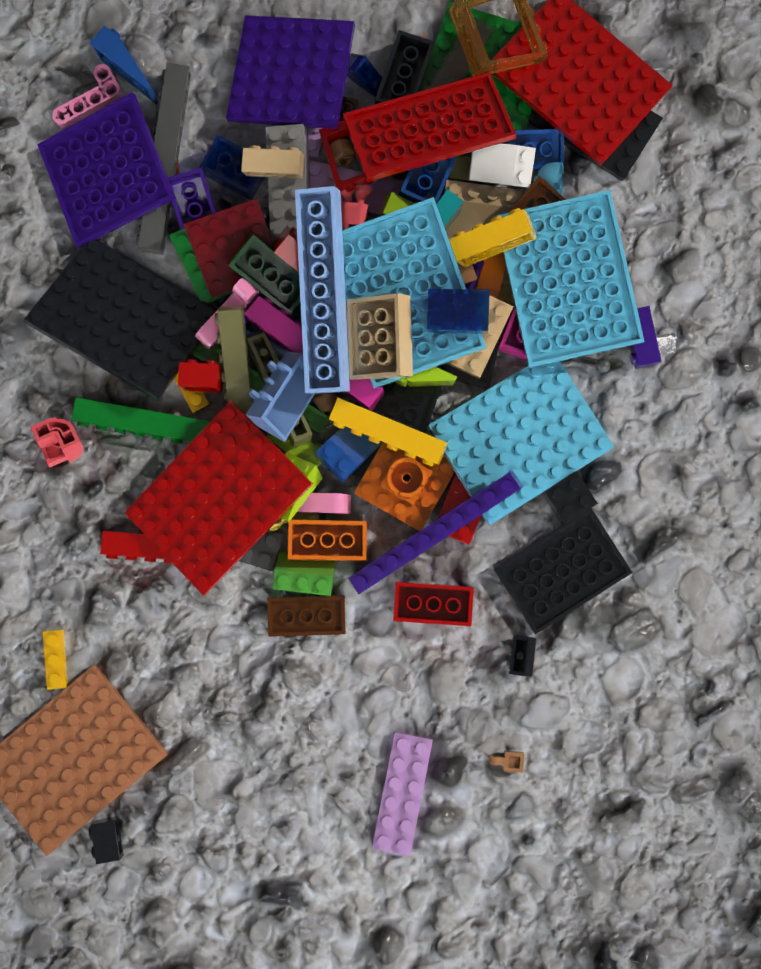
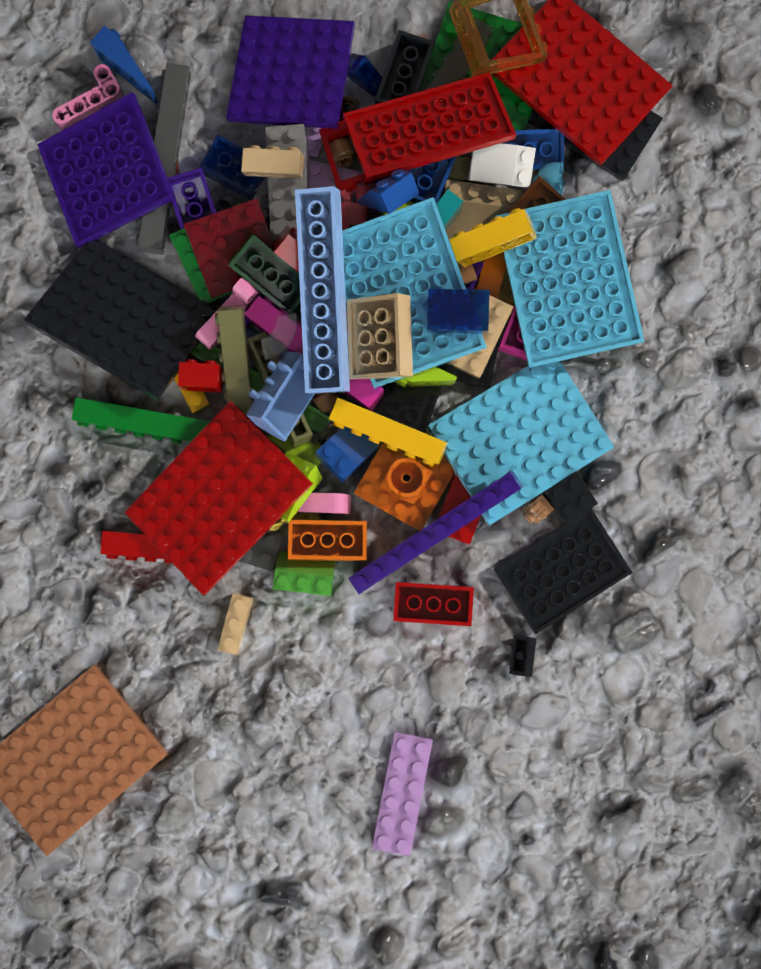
coral brick [30,417,83,467] -> none
yellow plate [42,629,68,690] -> none
black brick [89,816,124,864] -> none
reddish brown plate [267,595,346,637] -> none
medium nougat plate [489,750,525,773] -> none
dark purple brick [630,306,662,369] -> none
clear plate [656,333,677,355] -> none
none -> tan brick [218,593,254,655]
none -> clear tile [261,313,297,360]
none -> blue slope [357,169,419,214]
none -> medium nougat brick [522,495,554,525]

